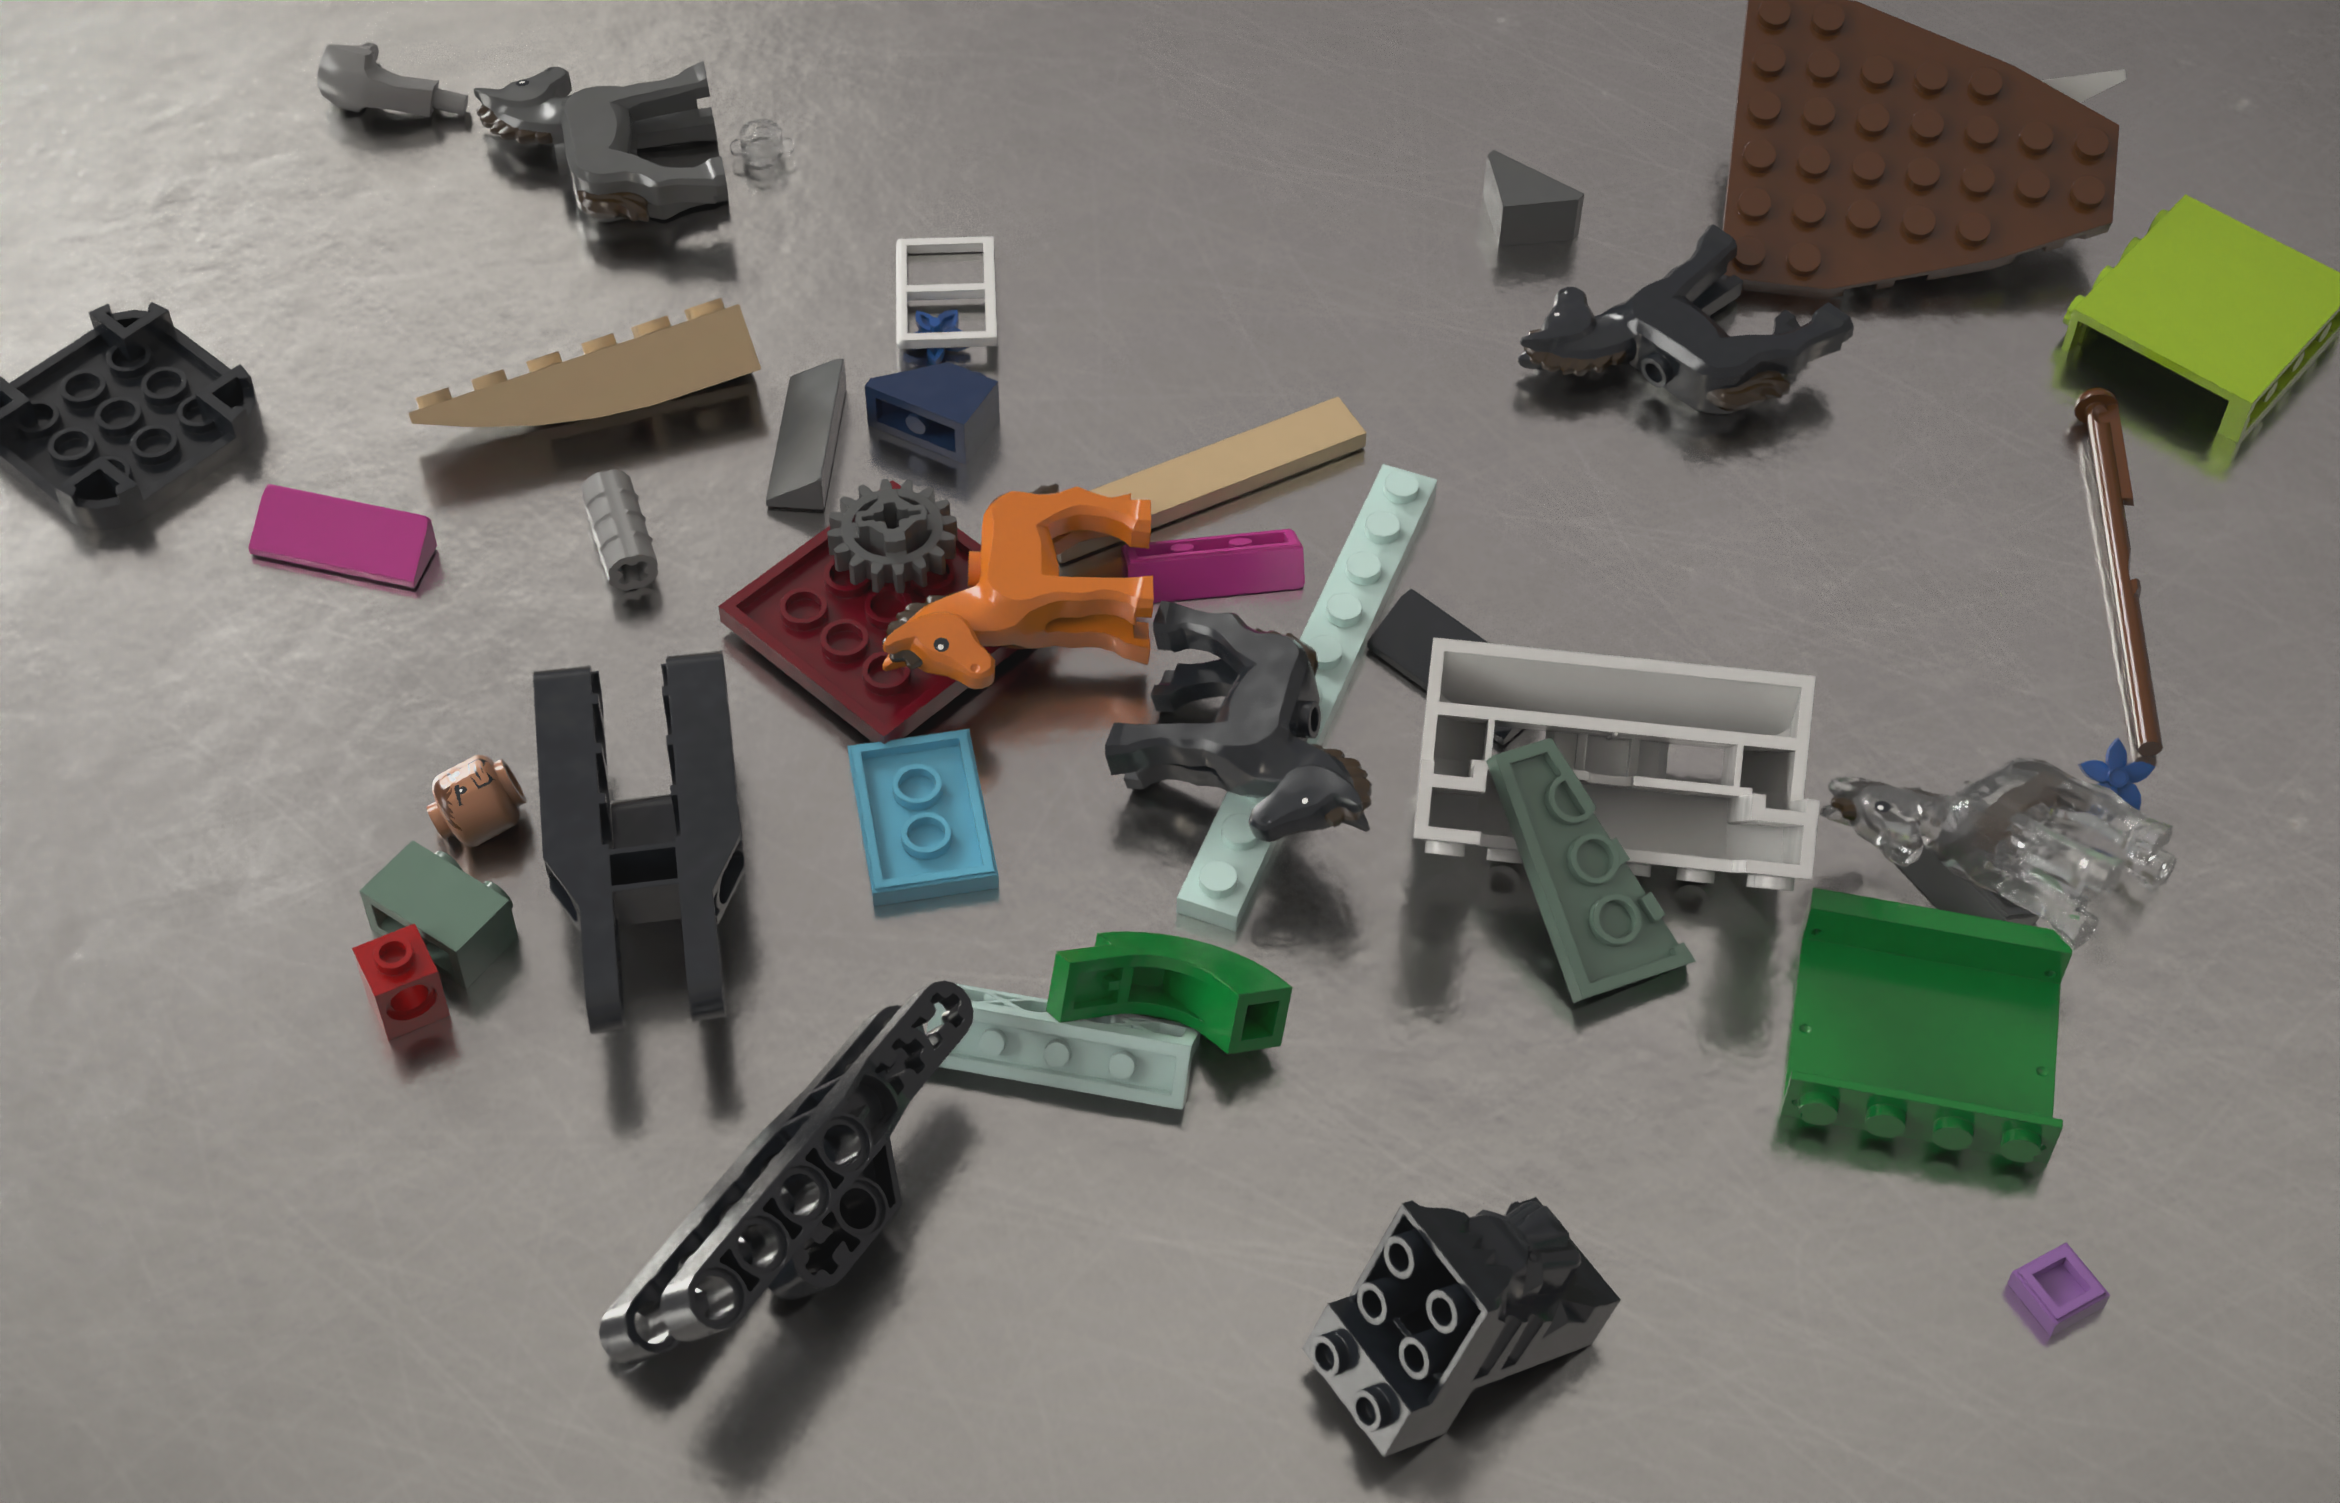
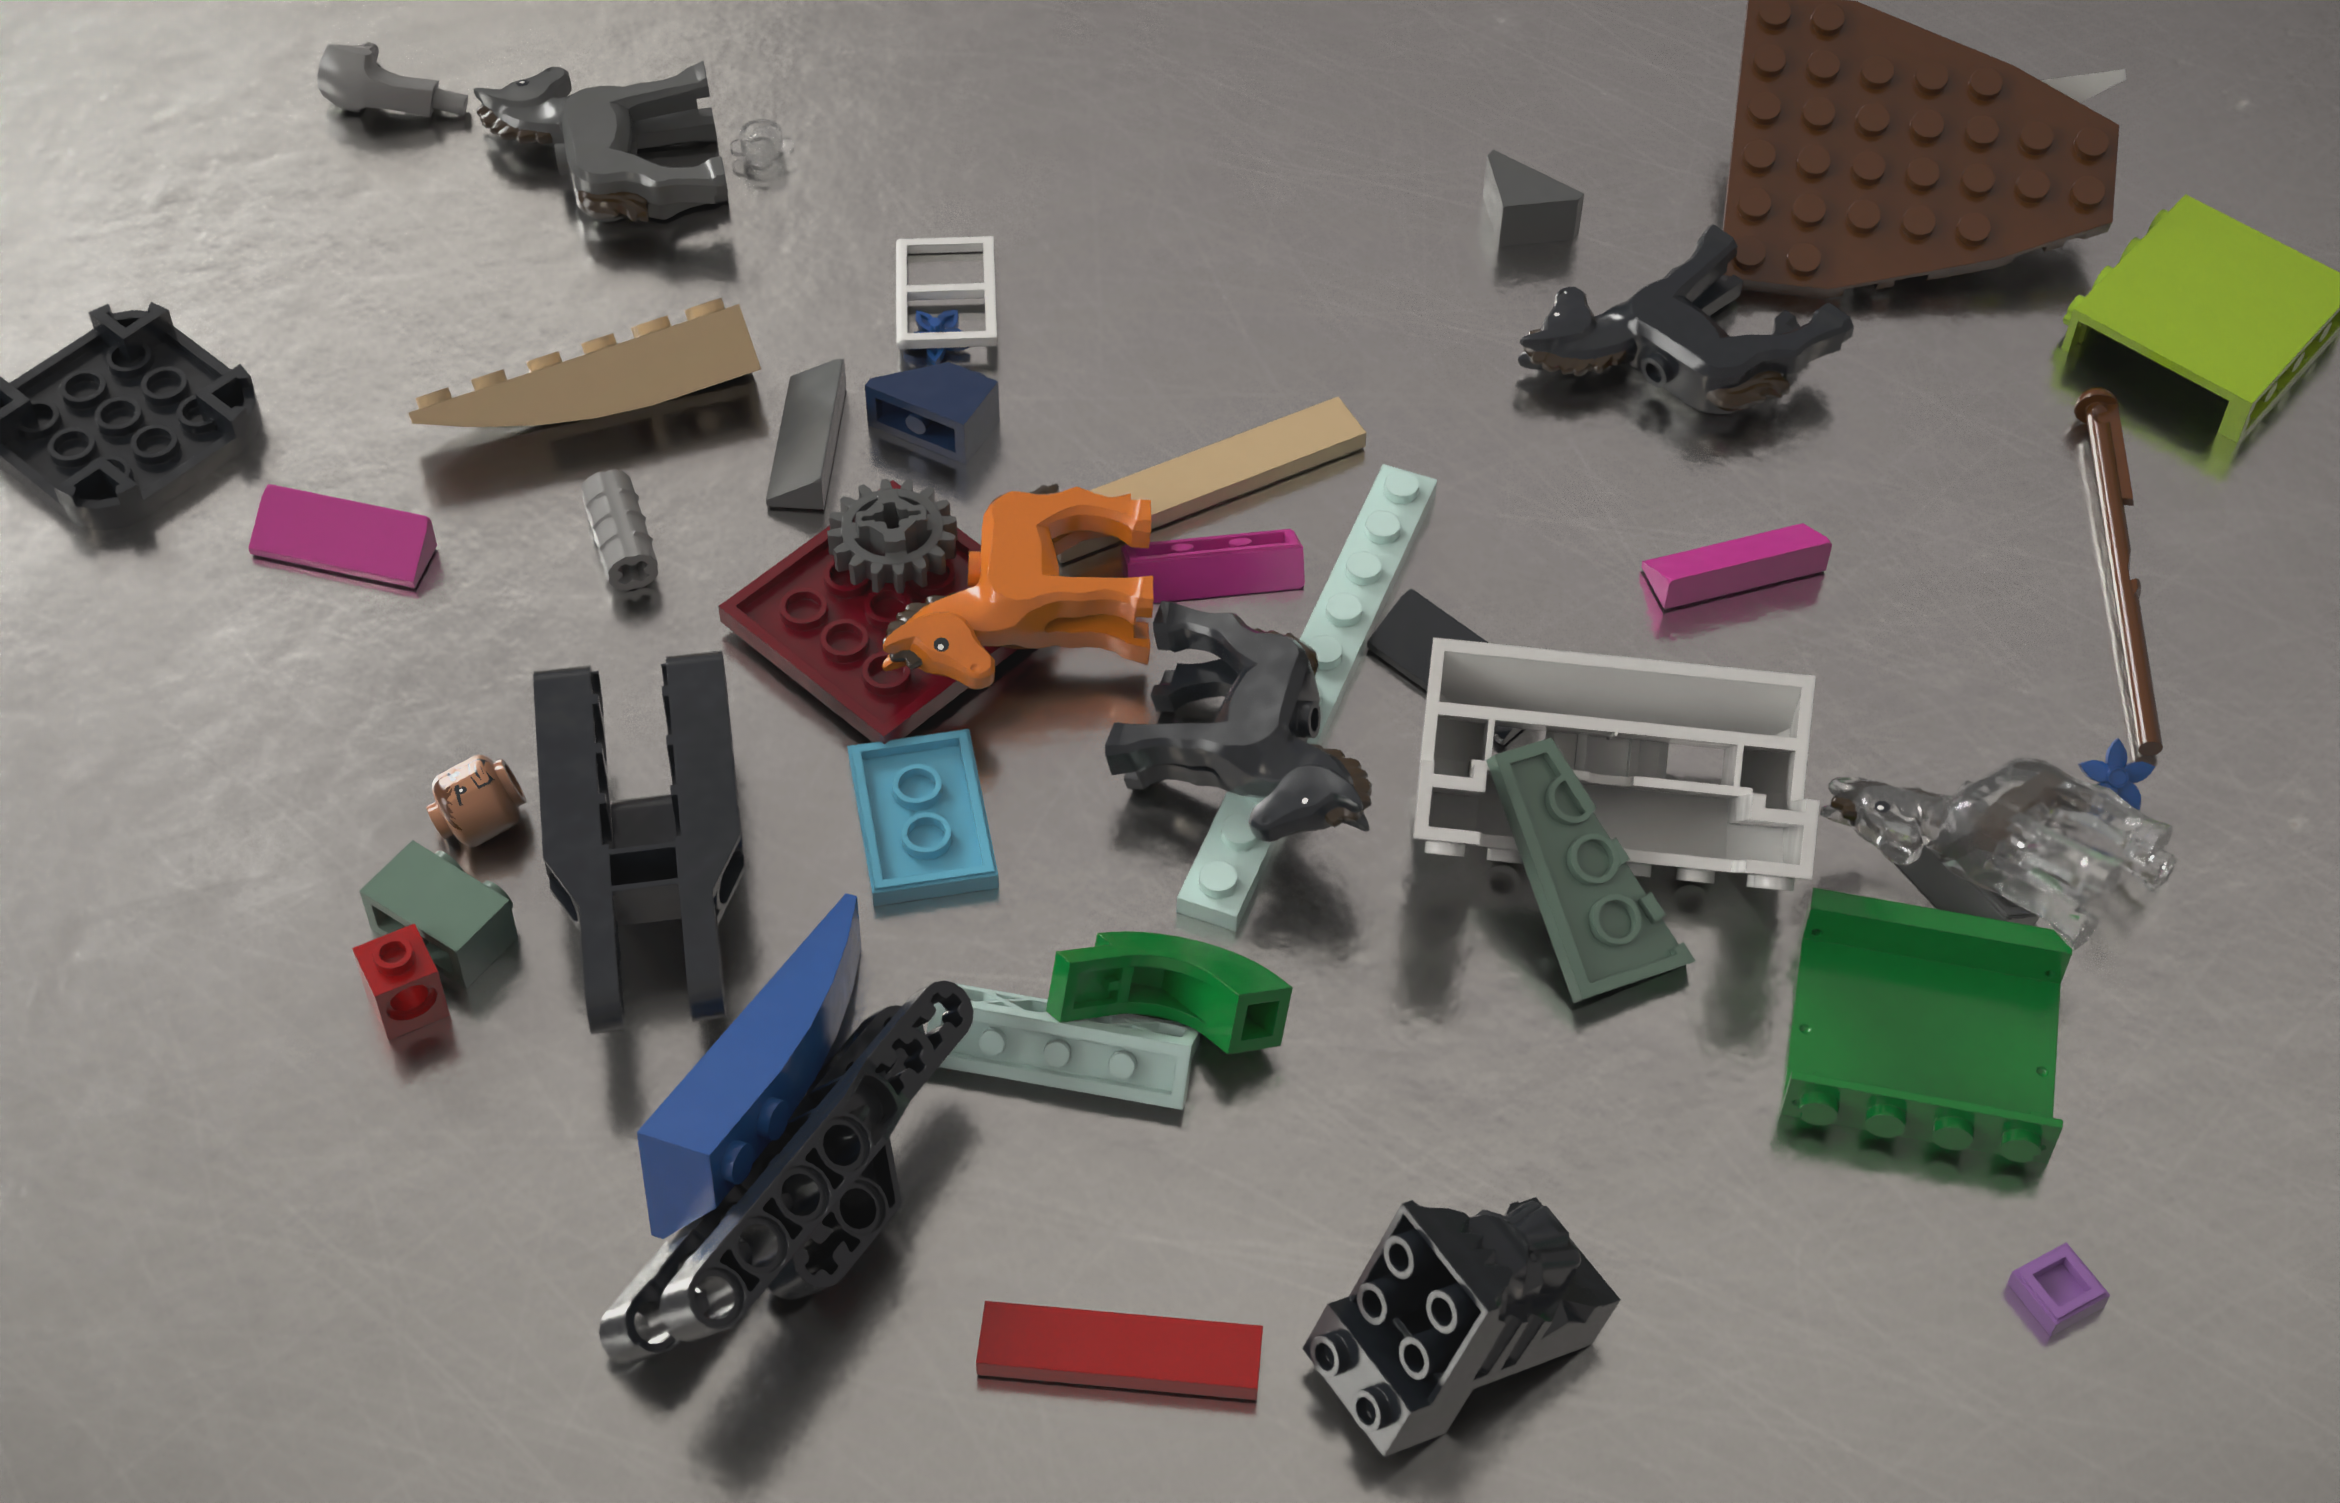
none -> blue wedge [637,893,861,1239]
none -> red tile [976,1301,1263,1400]
none -> dark pink slope [1641,523,1832,609]

